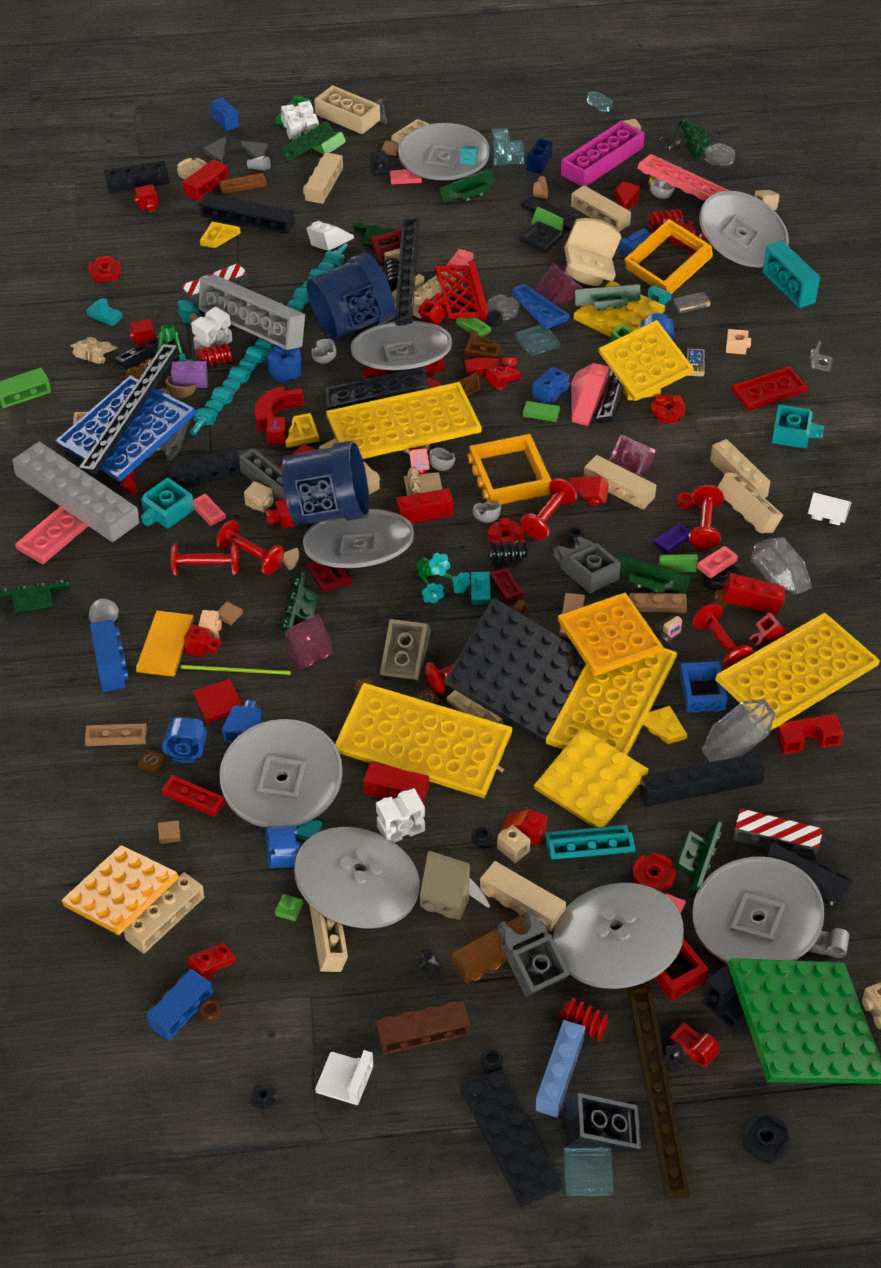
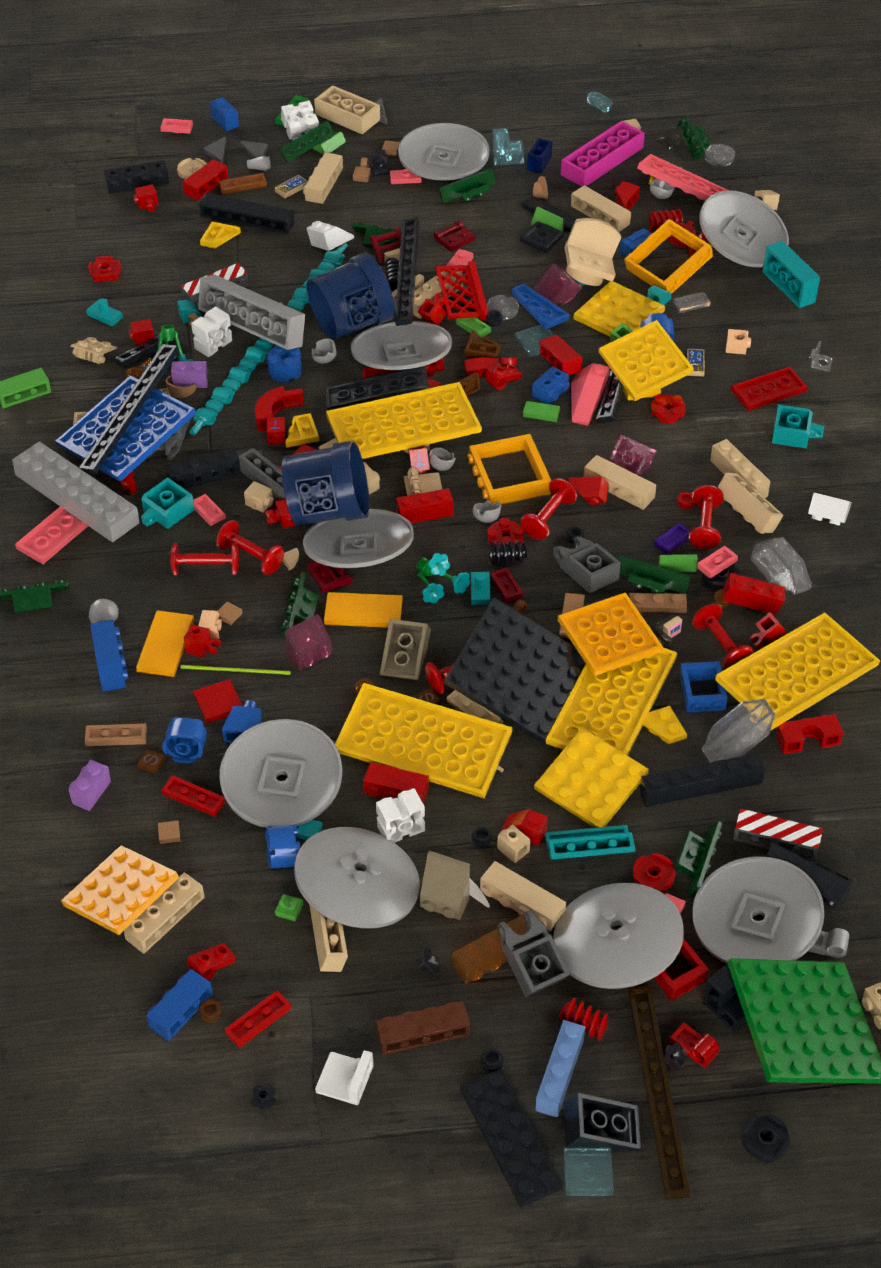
red piece [196,342,233,367] -> none
tan tile [391,119,429,143] -> none
teal bracket [460,145,479,165] -> none
bracket [575,284,641,310] -> none
none -> medium lavender brick [69,760,111,811]
none -> coral plate [160,118,193,134]
none -> red plate [224,990,292,1048]
none -> tile [275,175,308,198]
none -> light orange tile [324,592,403,628]
none -> medium nougat plate [353,157,371,182]
none -> dark red plate [433,220,476,252]
none -> red brick [539,335,583,375]

